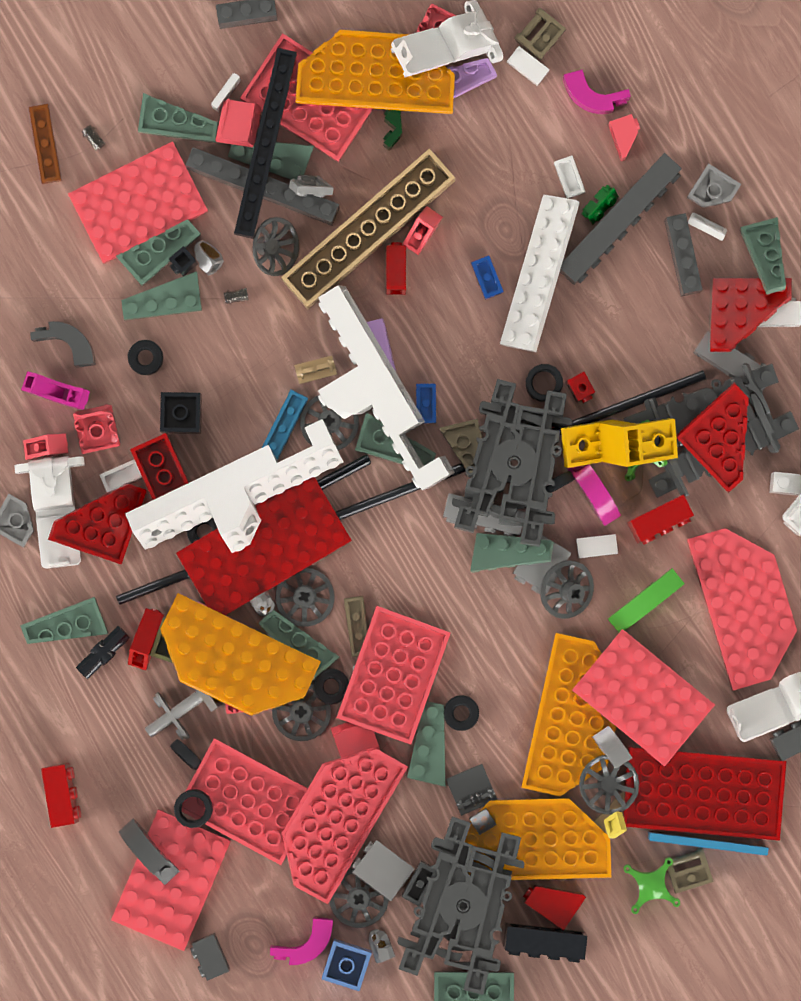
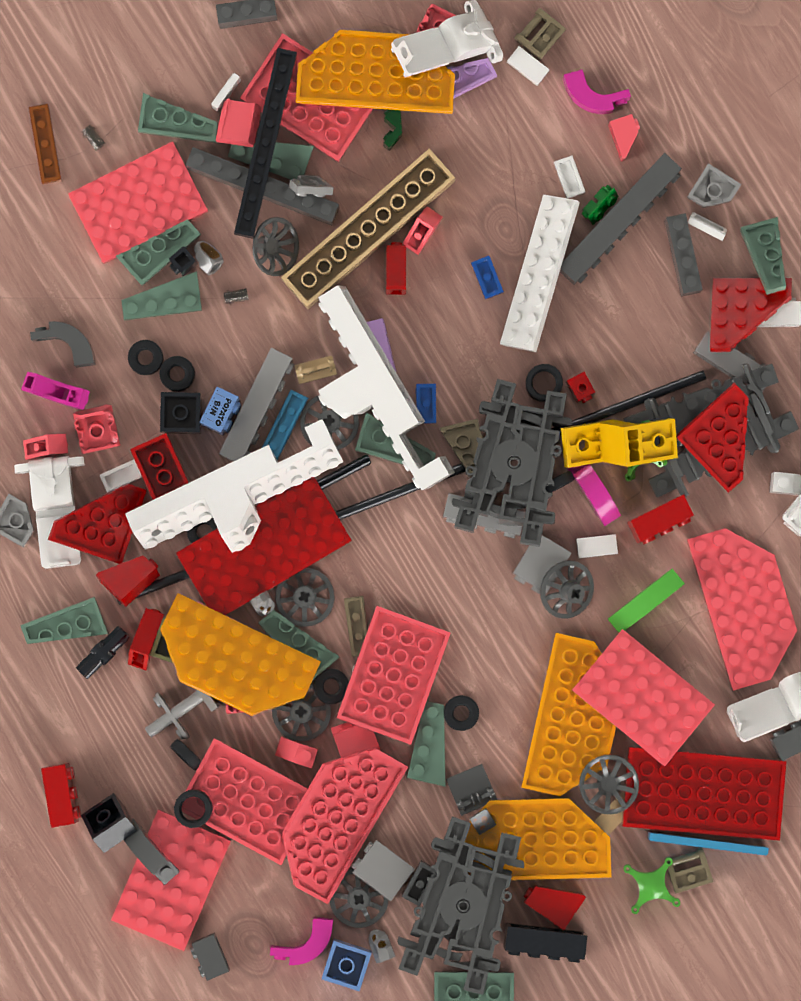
sand green wing [470,533,554,573] -> none
light grey slope [592,726,632,769] -> none
light yellow plate [604,812,627,838] -> none
none -> black brick [81,793,137,853]
none -> red slope [96,555,160,607]
none -> black tyre [159,356,195,392]
none -> medium blue brick [200,387,242,435]
none -> light grey brick [219,348,294,462]
none -> coral slope [275,737,318,769]

